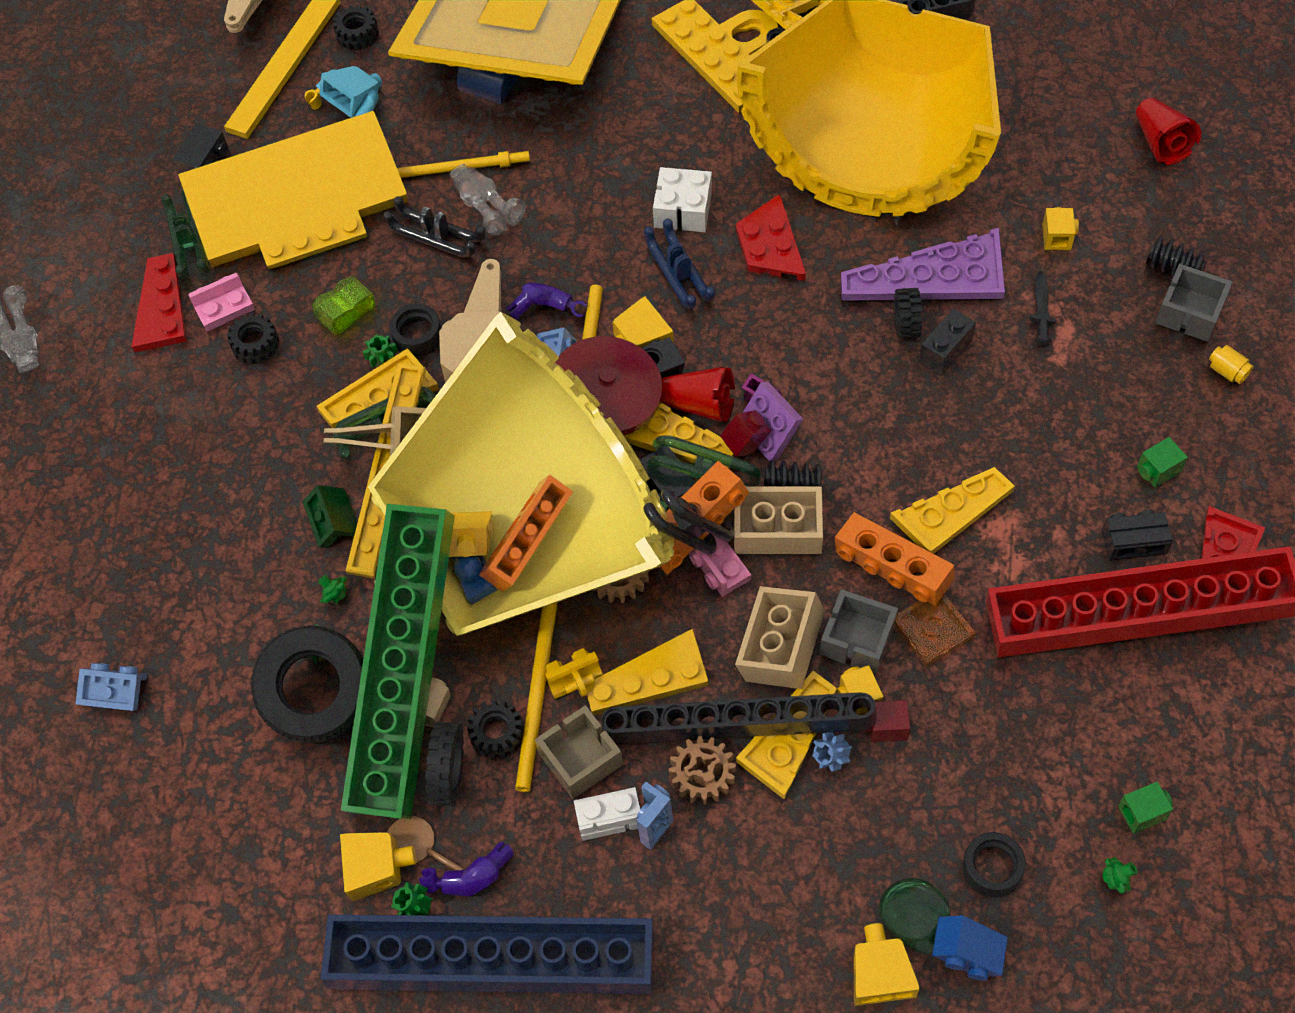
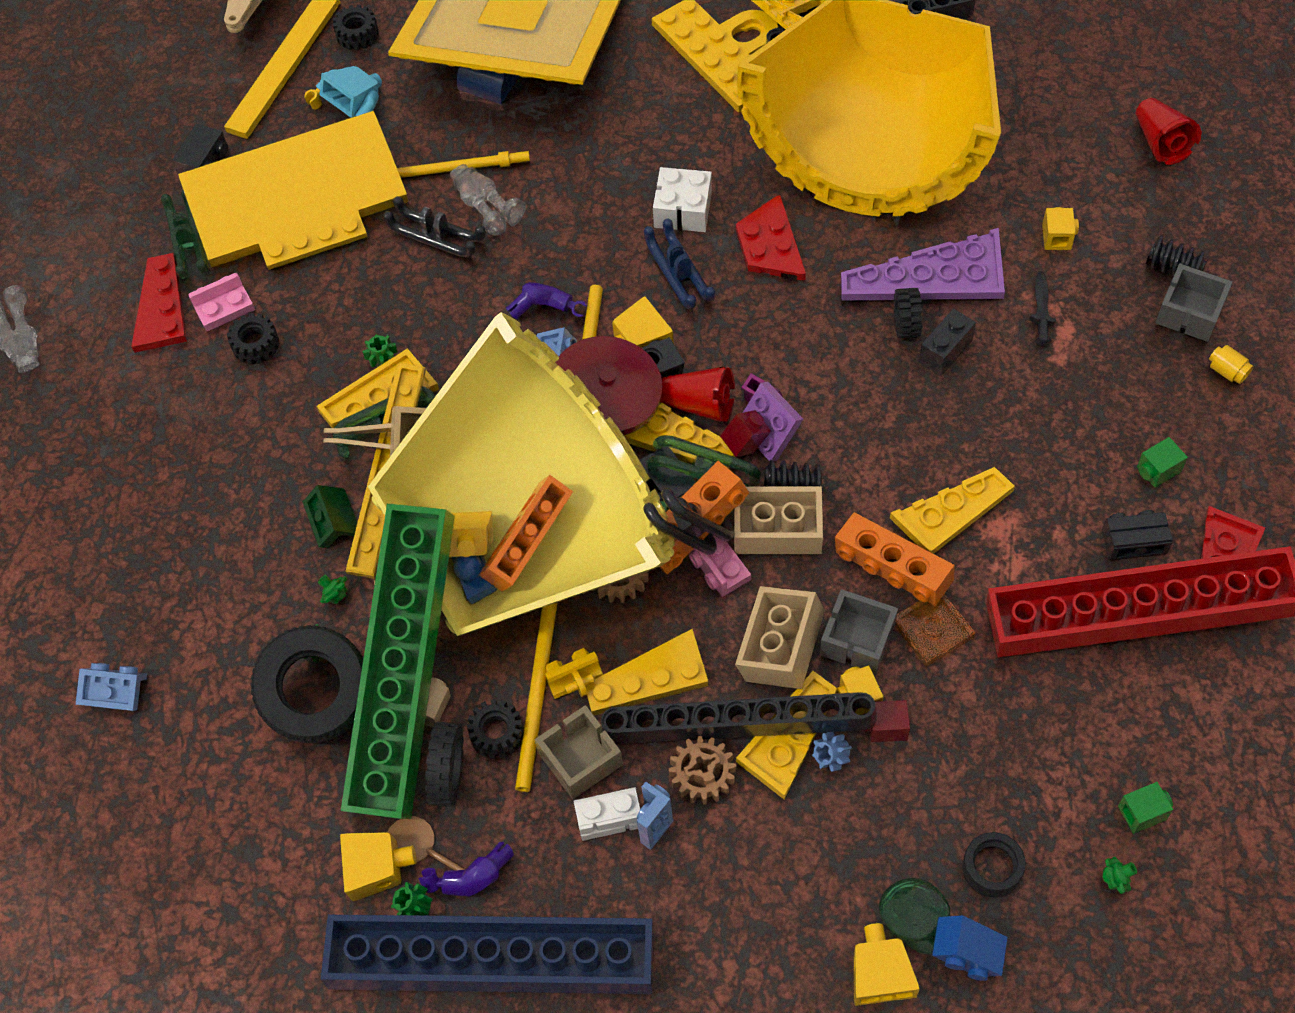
clear neon green brick [312,276,376,335] -> none
black tyre [389,303,442,357] -> none
tan slope [439,259,501,383] -> none

